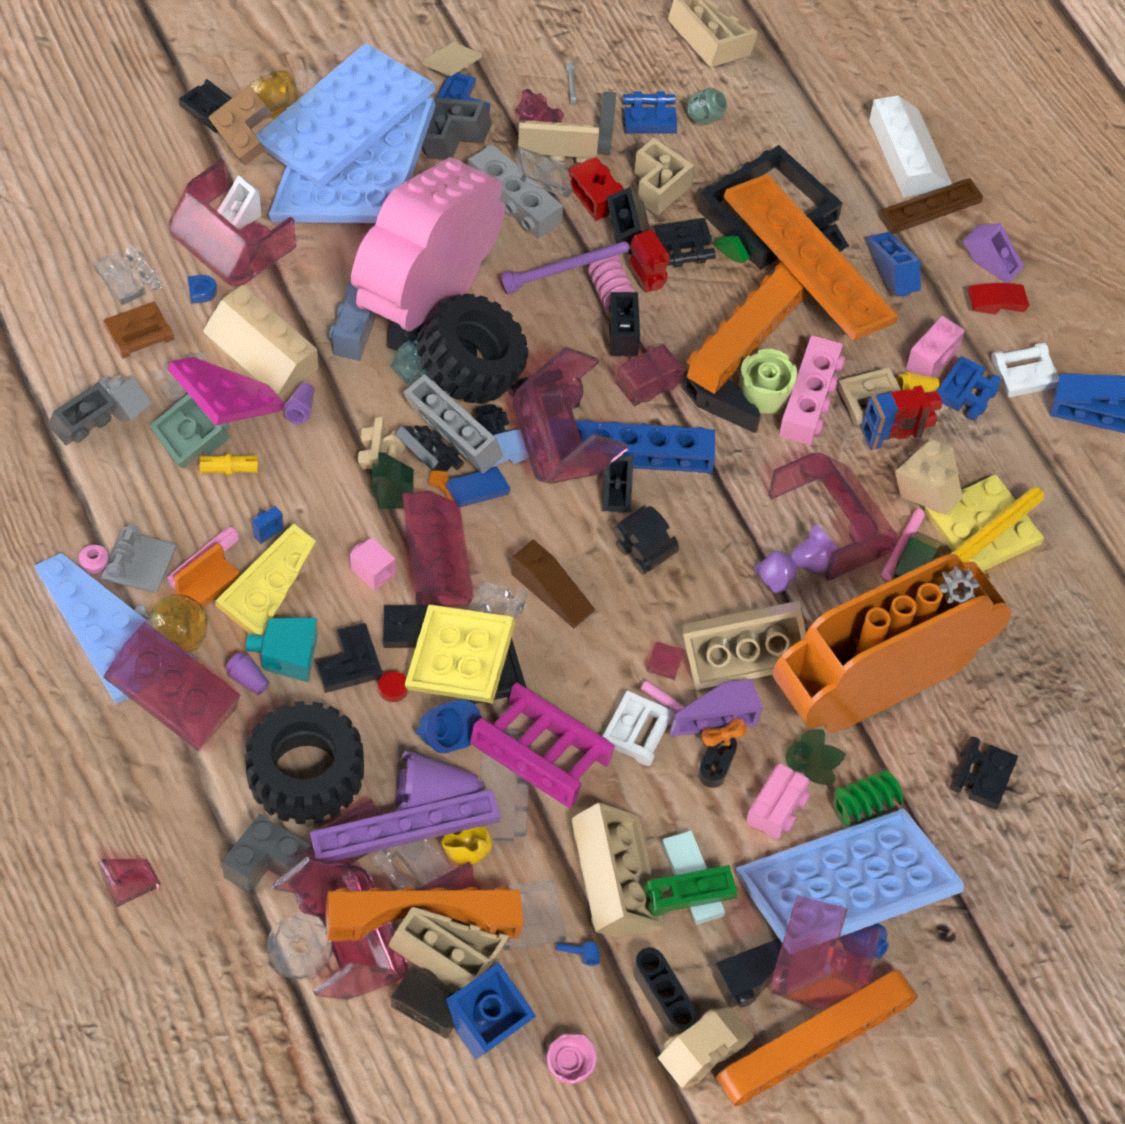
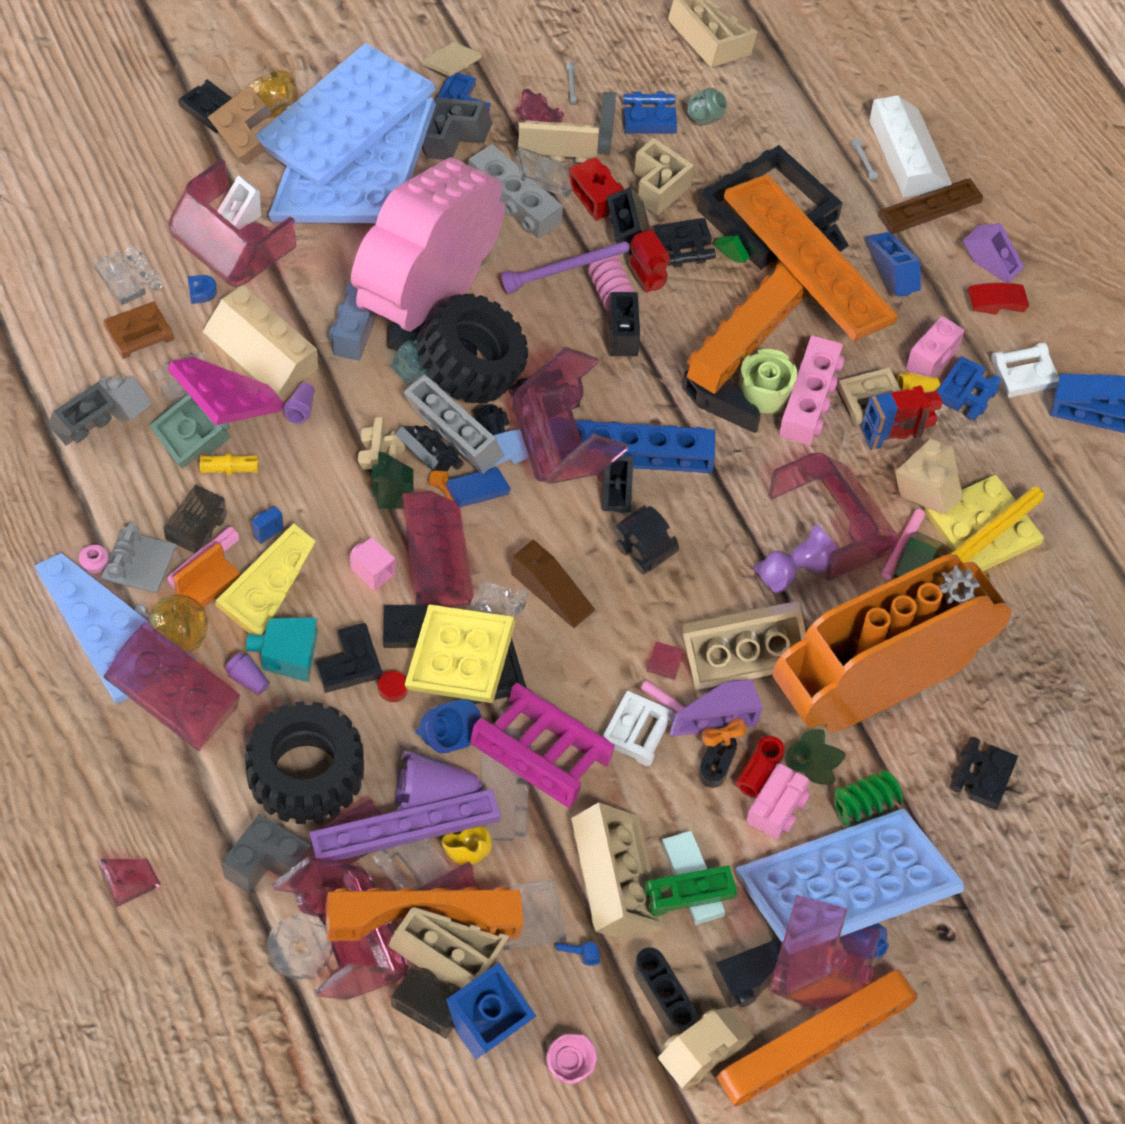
clear pink brick [616,344,683,407] -> none
none -> clear smoke brick [164,484,227,554]
none -> red piece [736,736,785,798]
none -> light grey hinge [851,139,878,181]

